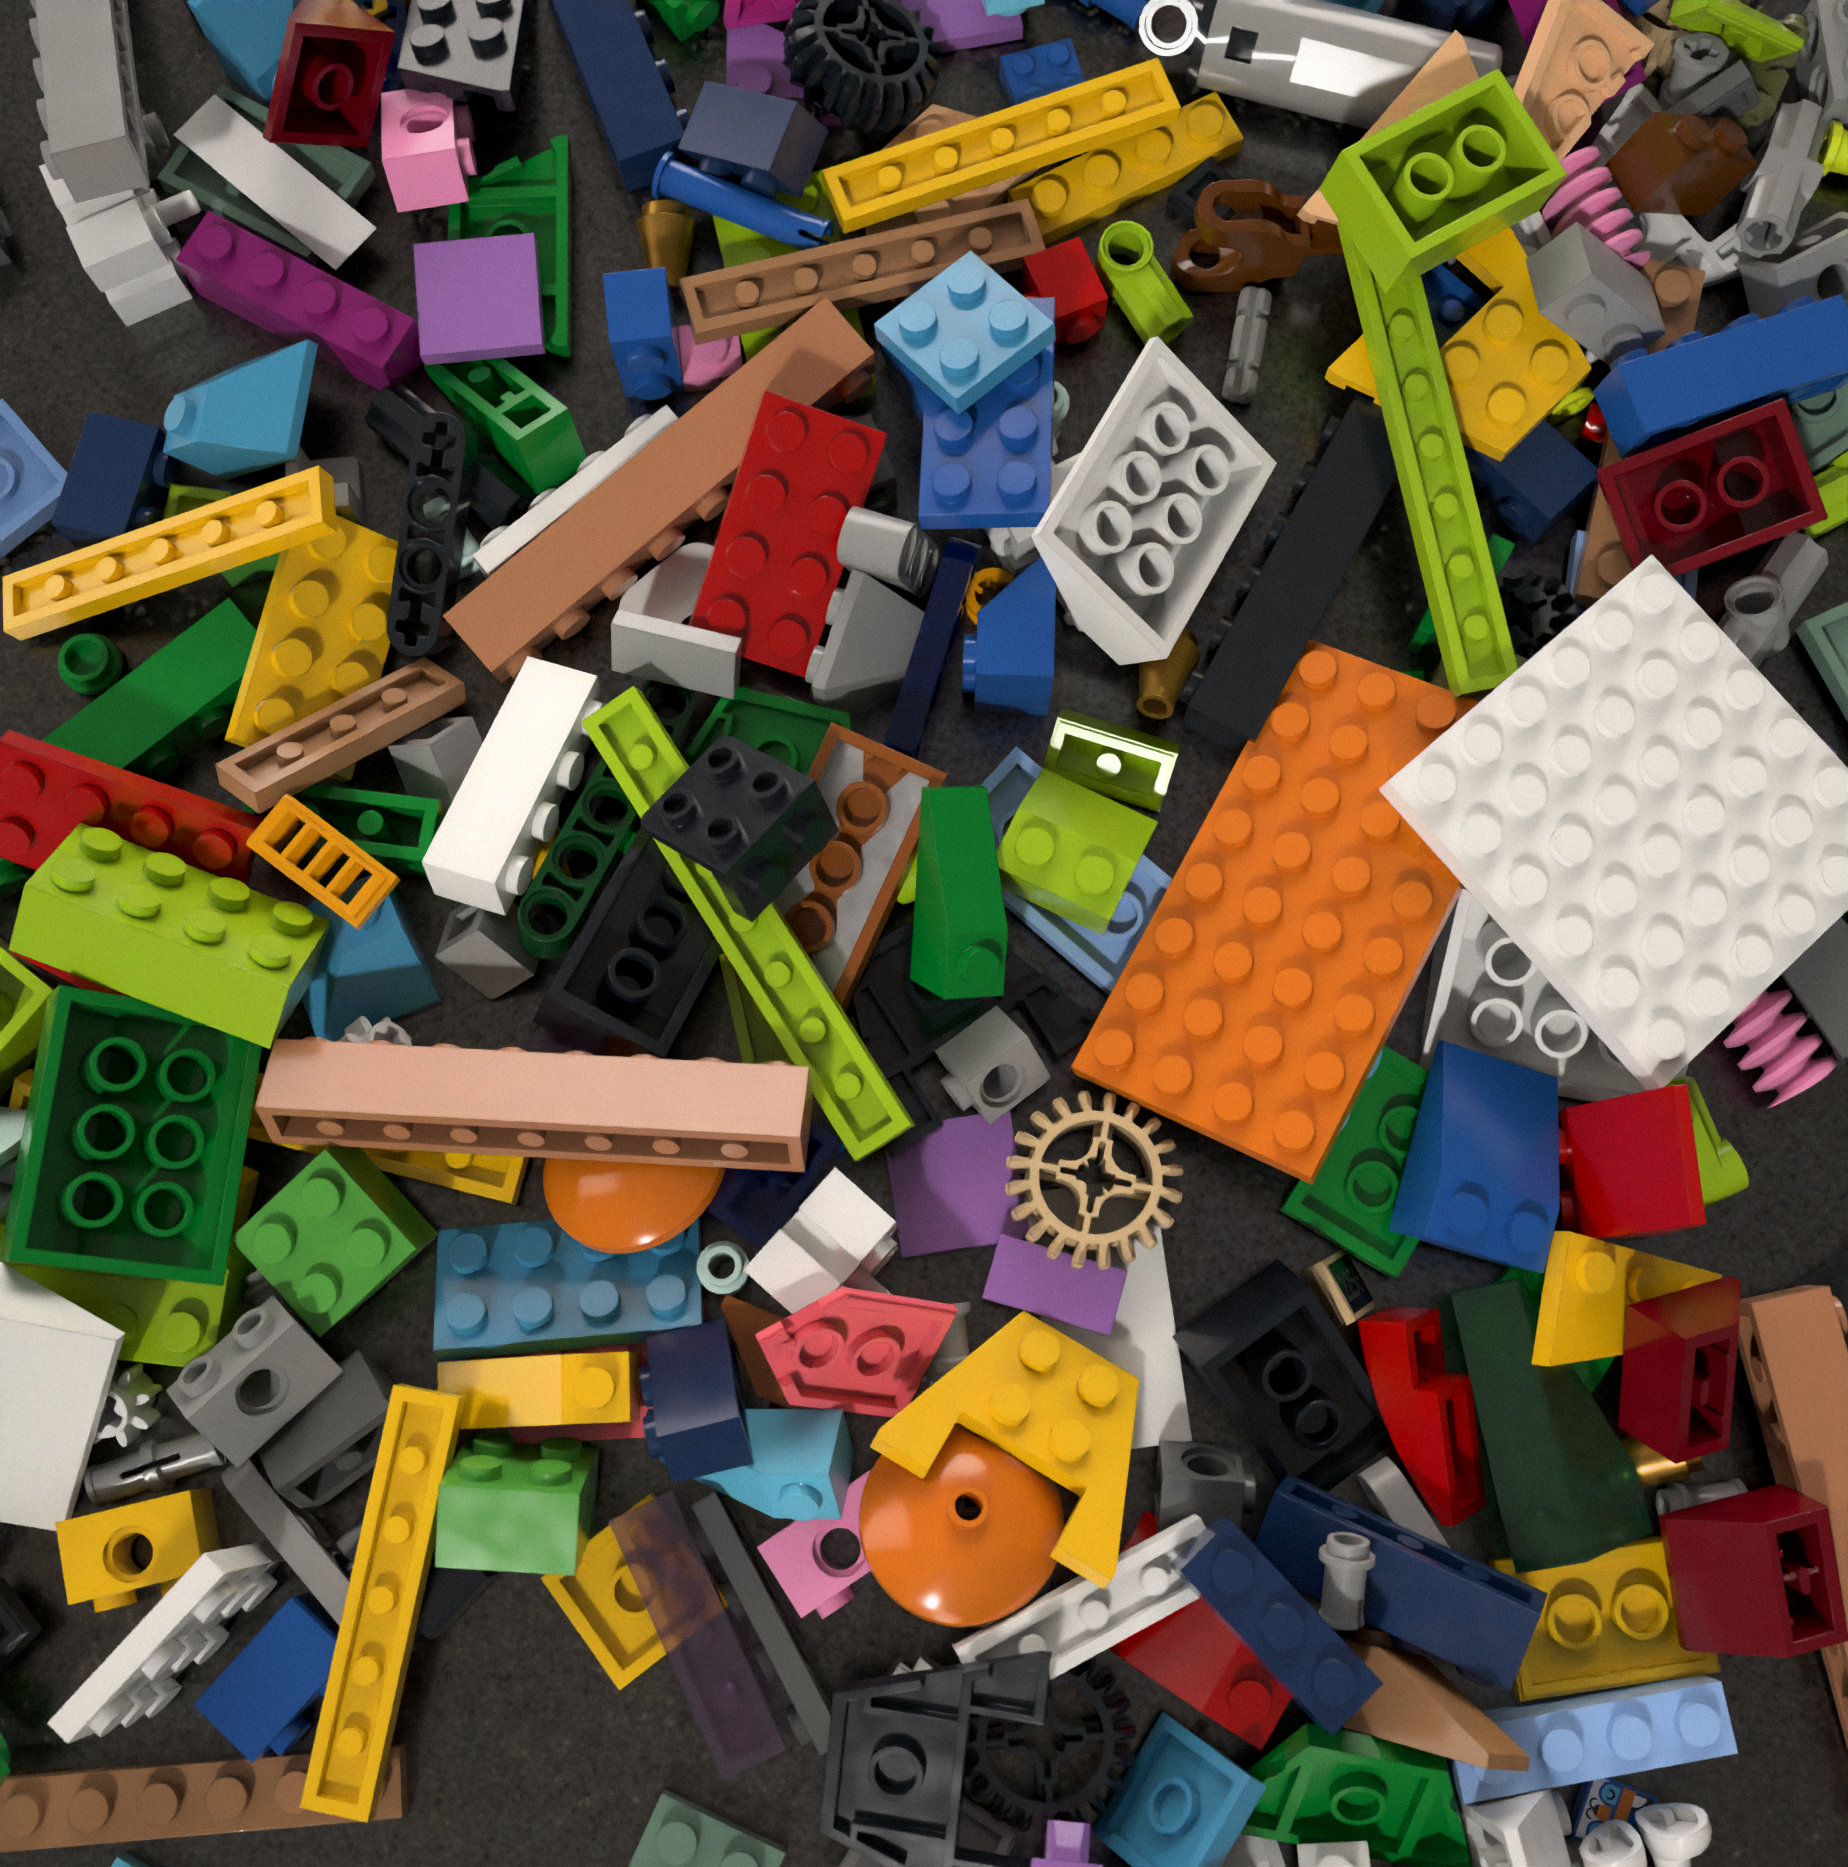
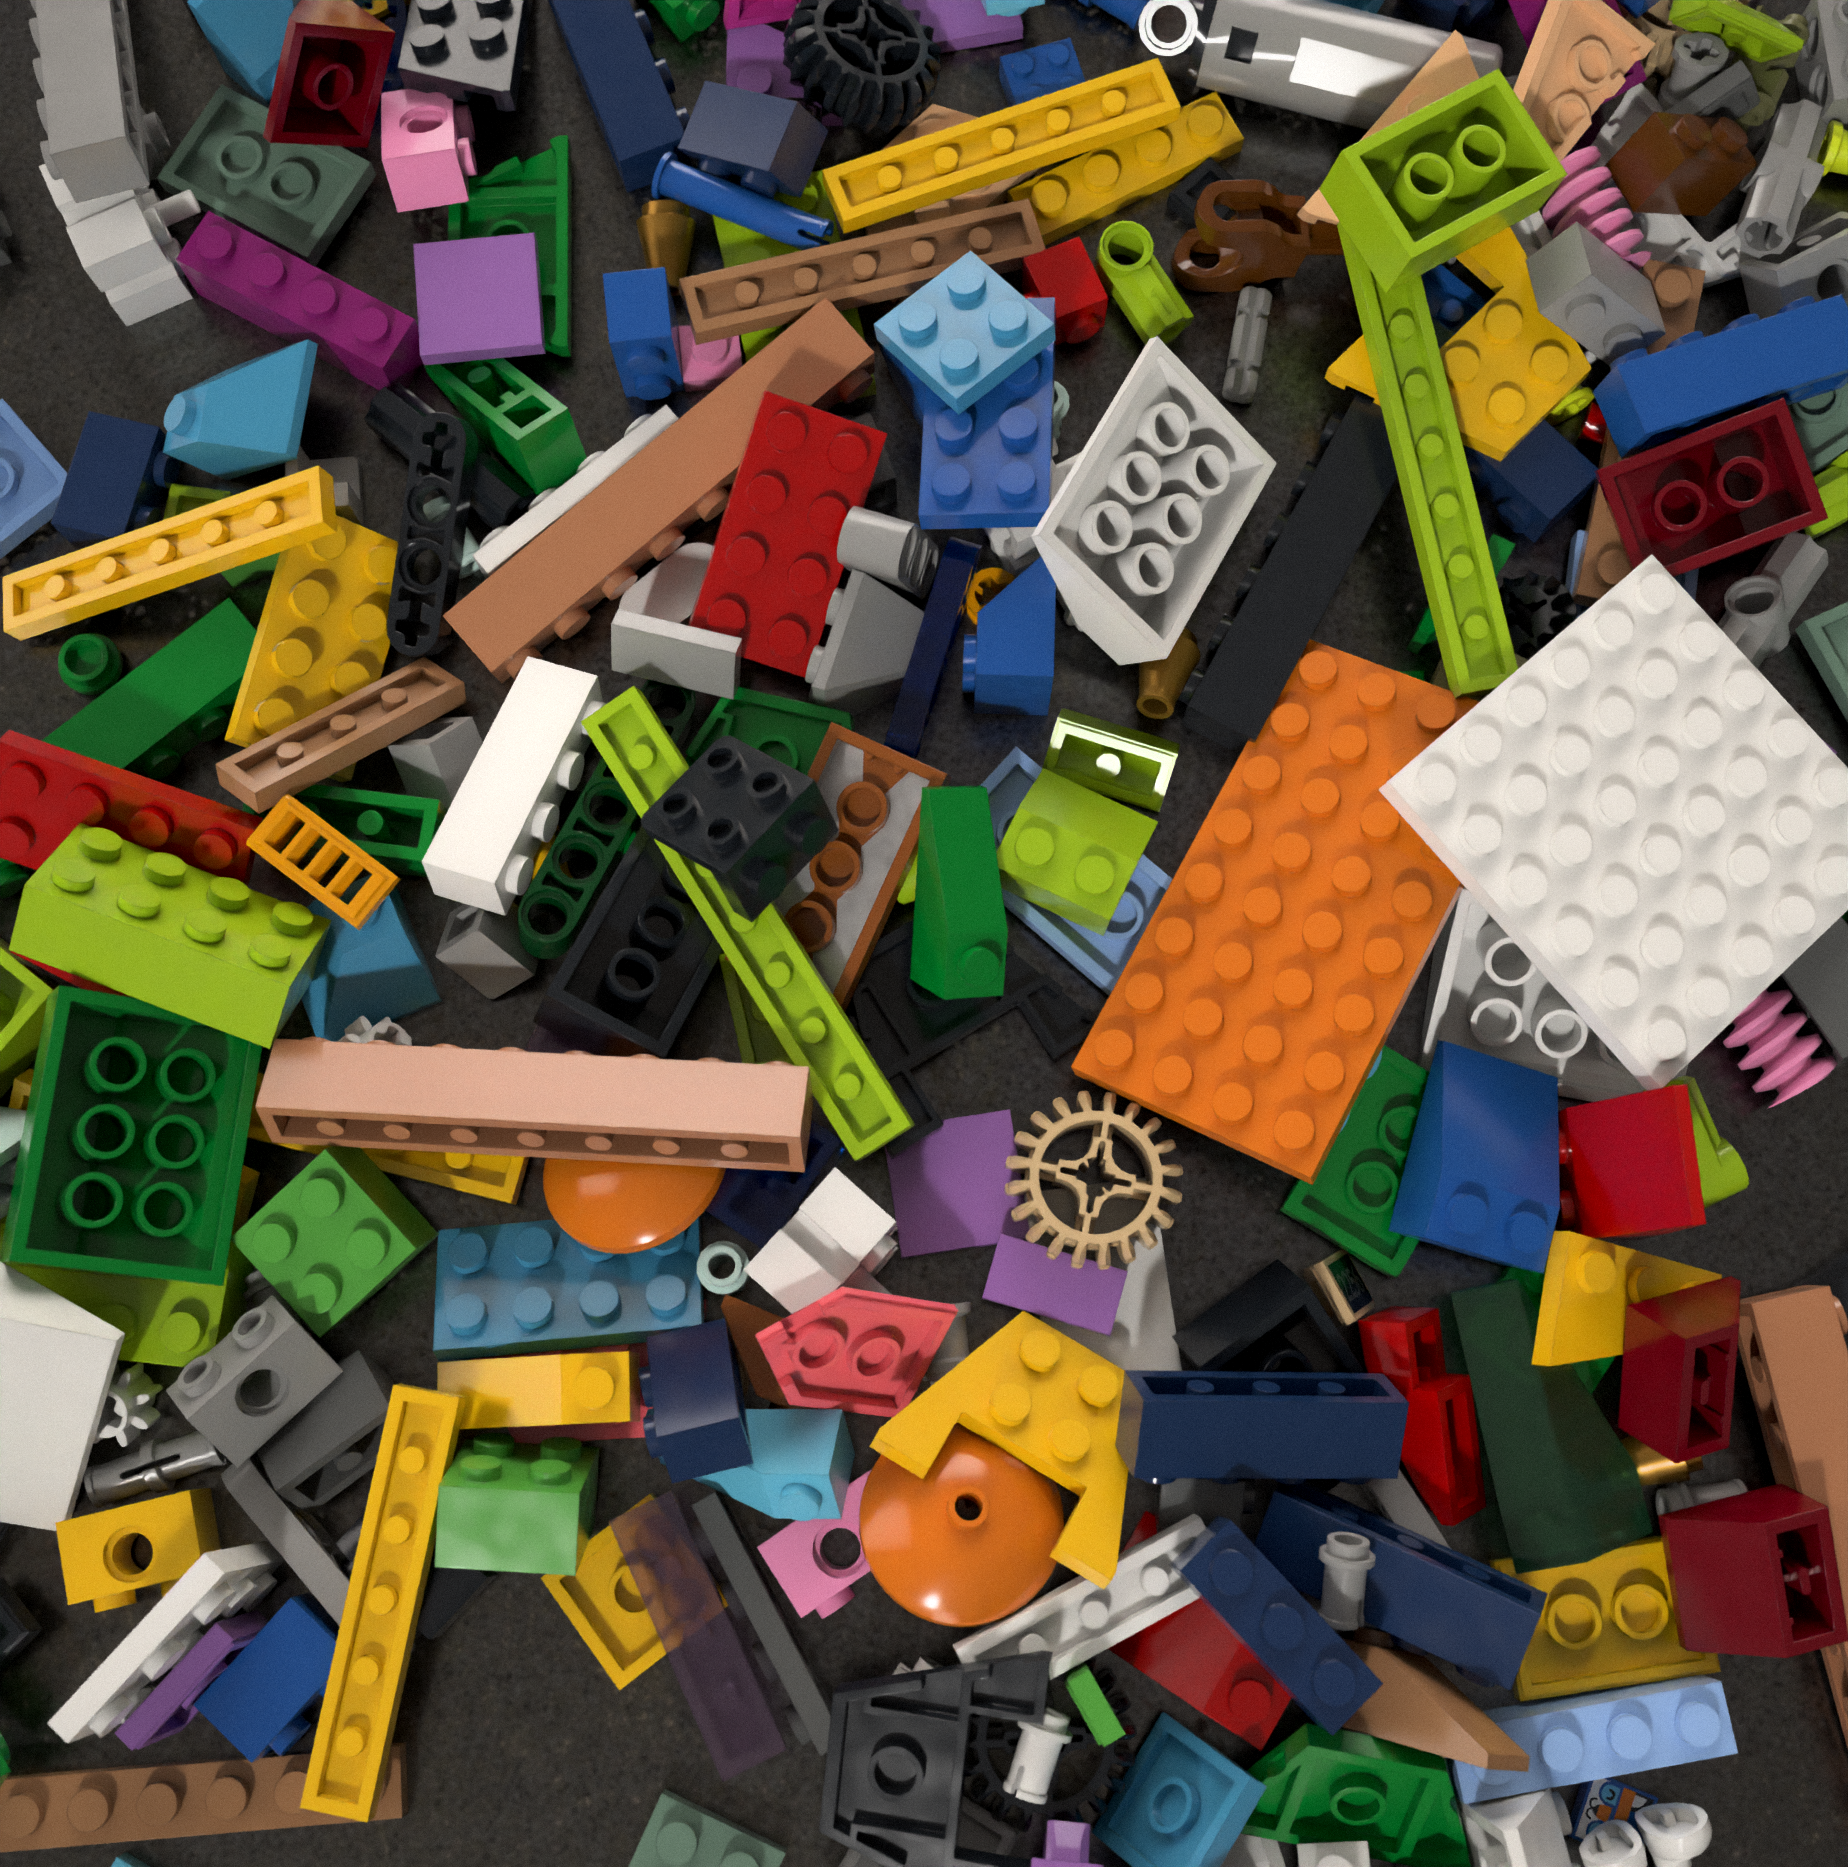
white sticker [174,94,377,270] -> none
light grey brick [935,1005,1052,1124] -> none
none -> medium lavender tile [115,1610,269,1751]
none -> white pin [1003,1707,1072,1804]
none -> bright green tile [1063,1662,1126,1747]
none -> dark blue brick [1115,1370,1409,1485]

